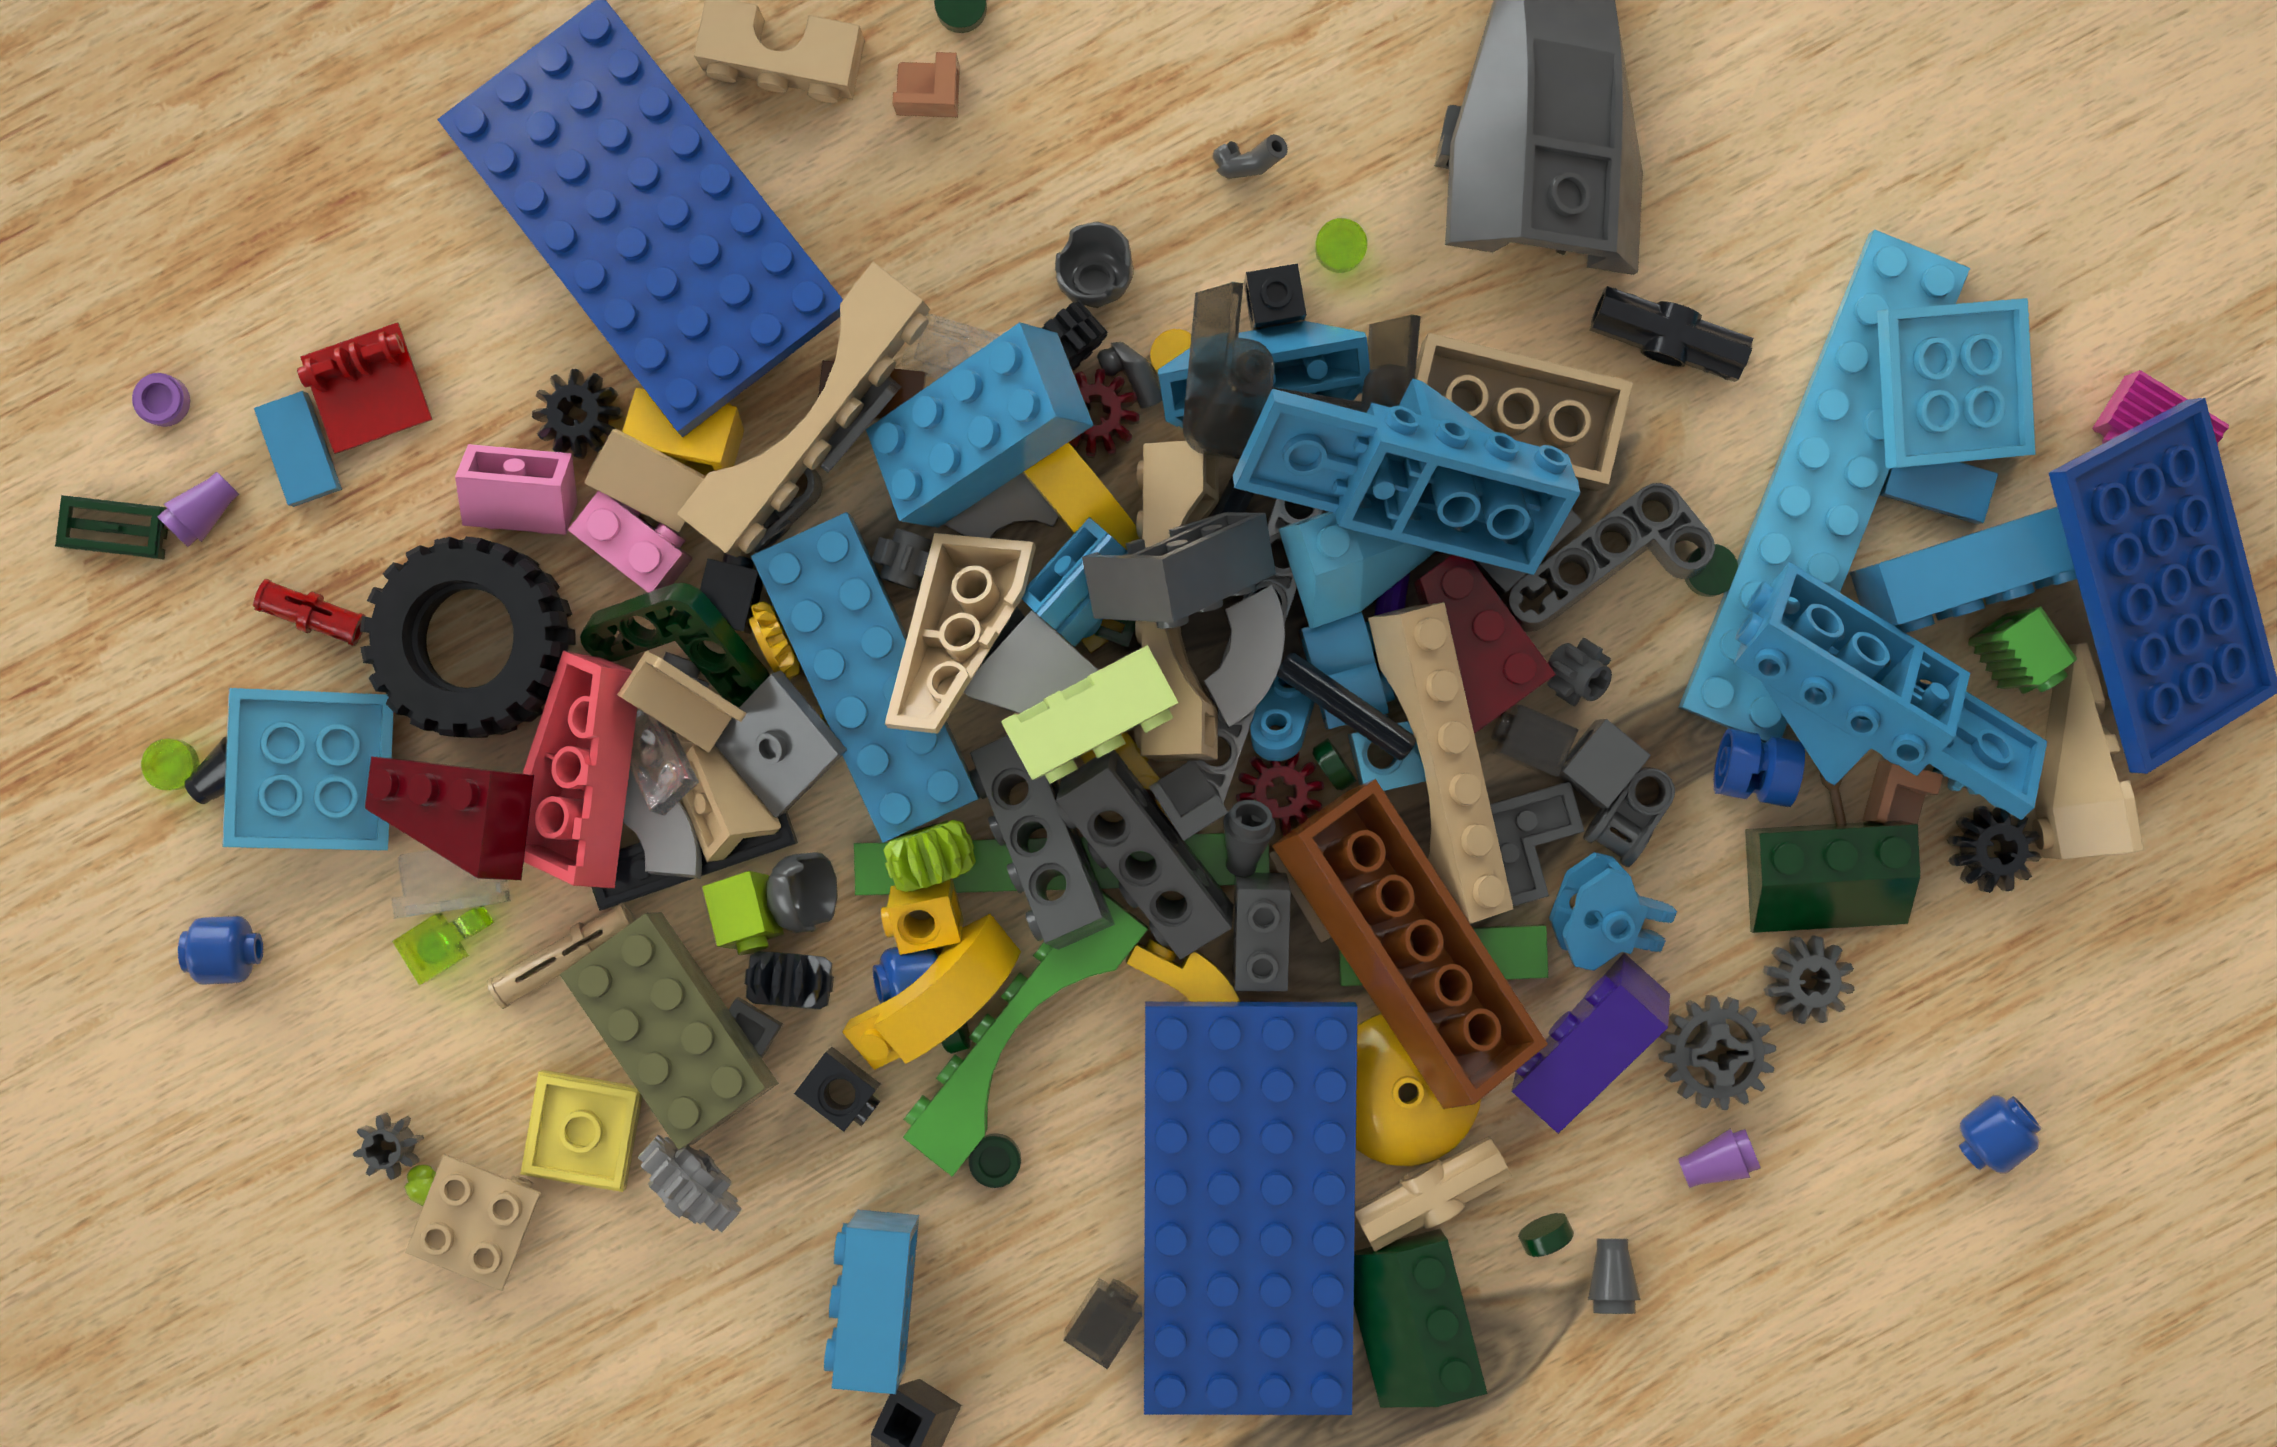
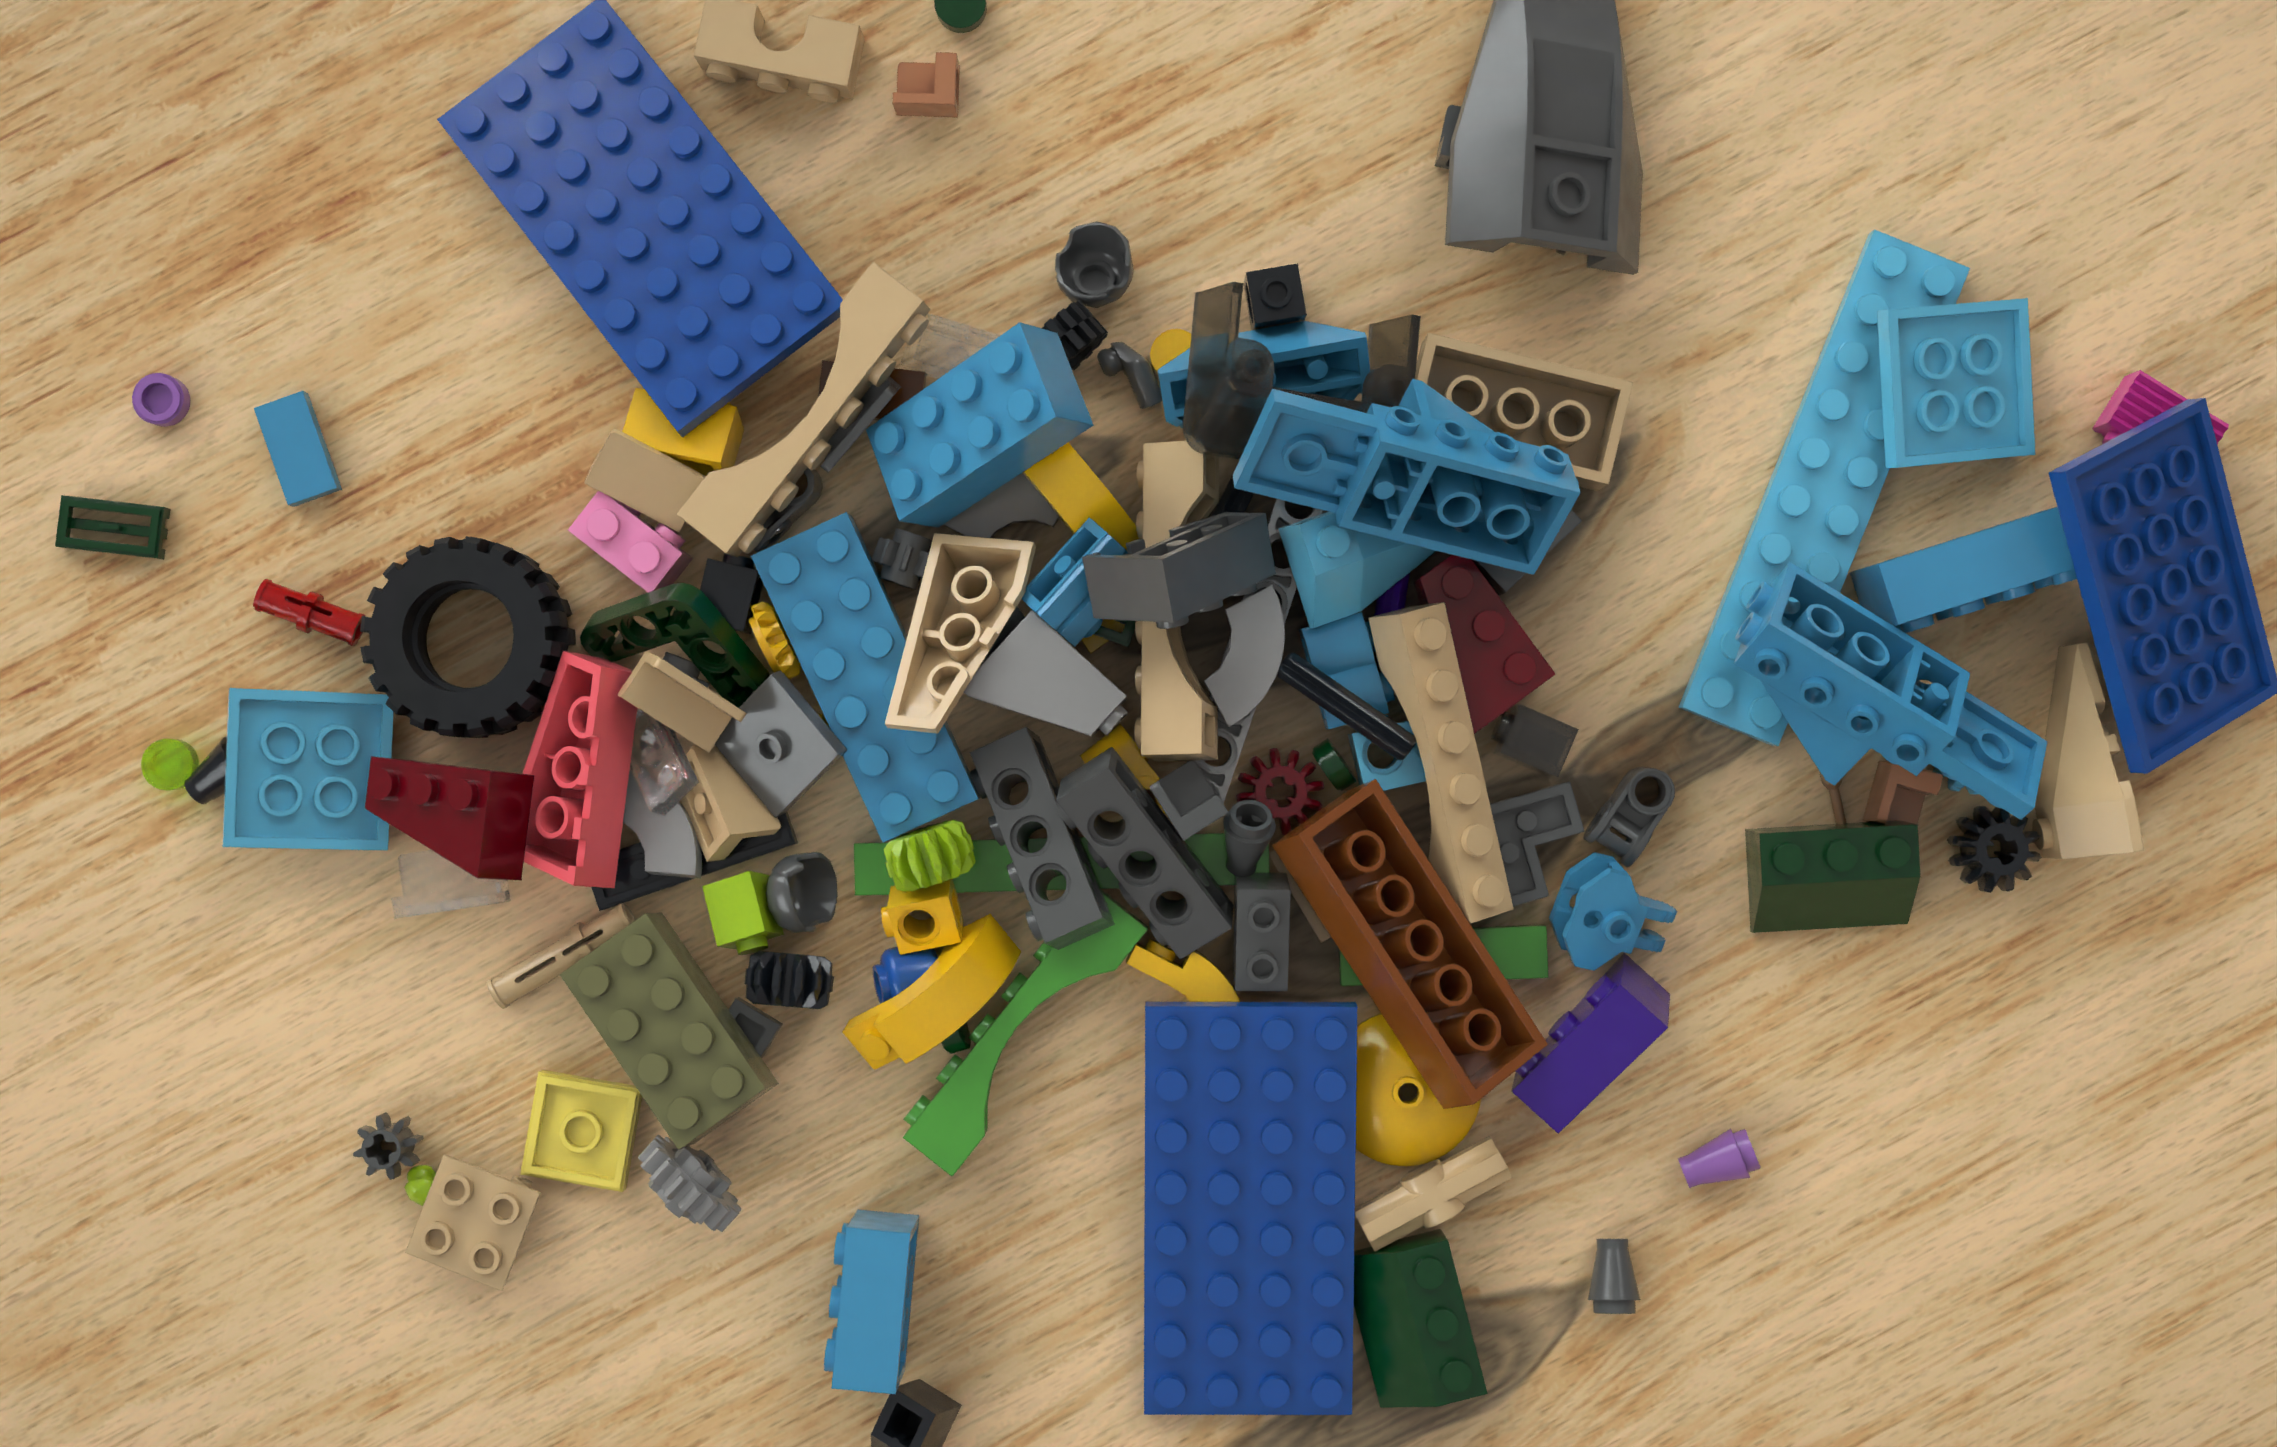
medium lavender cone [157,472,239,547] -> none
blue head [178,916,263,985] -> none
red hinge [297,322,433,454] -> none
clear neon green plate [392,905,494,985] -> none
bright pink brick [455,444,577,535] -> none
black gear [532,369,623,459] -> none
black brick [794,1047,881,1132] -> none
dark green tile [969,1133,1021,1188] -> none
yellowish green wedge [1001,645,1179,784] -> none
clear smoke brick [1063,1278,1142,1369] -> none
dark red gear [1069,369,1140,458] -> none
dark grey arm [1212,134,1288,179] -> none
dark azure plate [1250,675,1315,761] -> none
clear neon green tile [1315,218,1367,273] -> none
dark grey beam [1506,483,1715,632] -> none
dark green tile [1518,1213,1574,1257] -> none
dark grey gear [1547,638,1612,706] -> none
dark grey piece [1553,719,1651,808] -> none
black piece [1590,286,1754,382] -> none
dark grey gear [1658,995,1776,1110] -> none
dark green tile [1685,544,1738,597] -> none
blue wheel [1713,728,1805,807] -> none
dark grey gear [1763,935,1855,1024] -> none
dark azure tile [1880,462,1998,524] -> none
blue head [1959,1095,2041,1174] -> none
bright green brick [1968,606,2077,694] -> none

